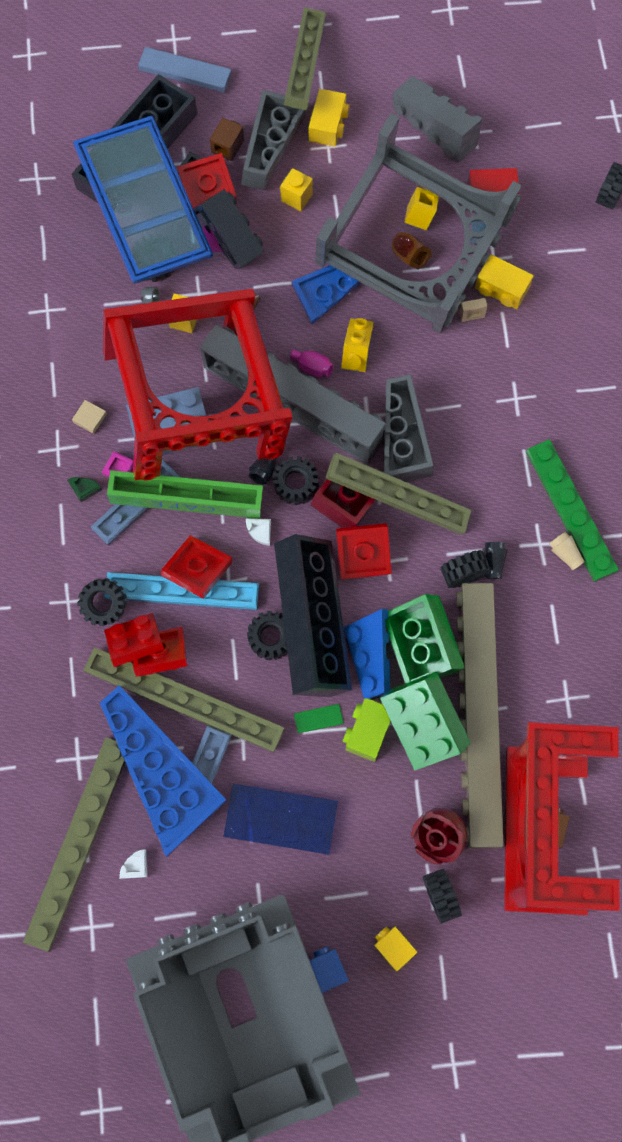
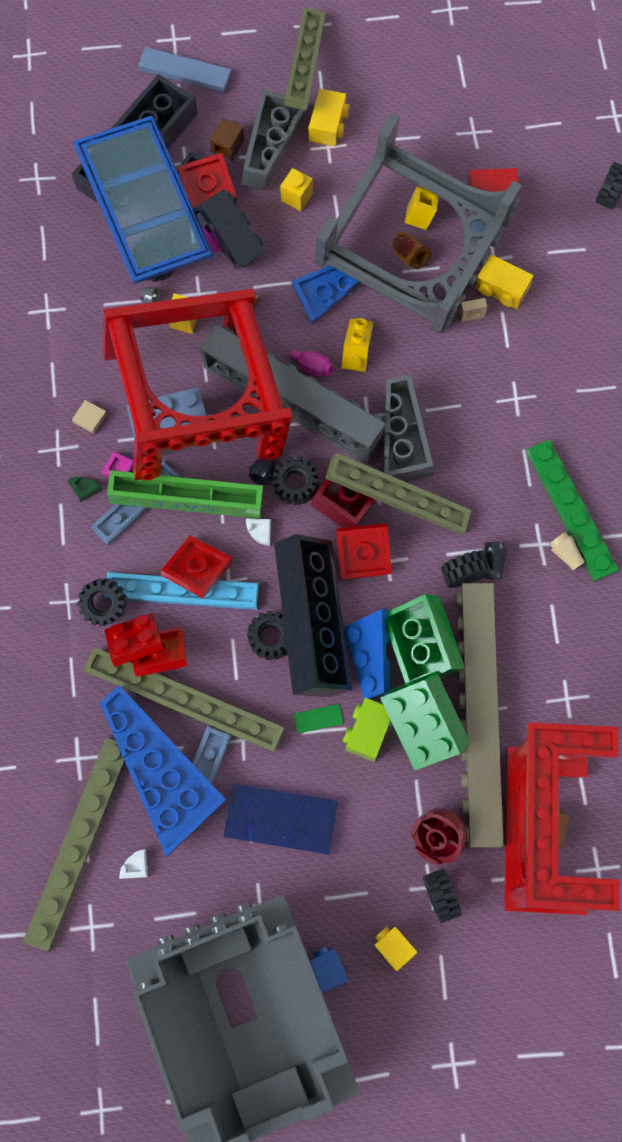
dark grey wedge [392,76,482,163] -> none

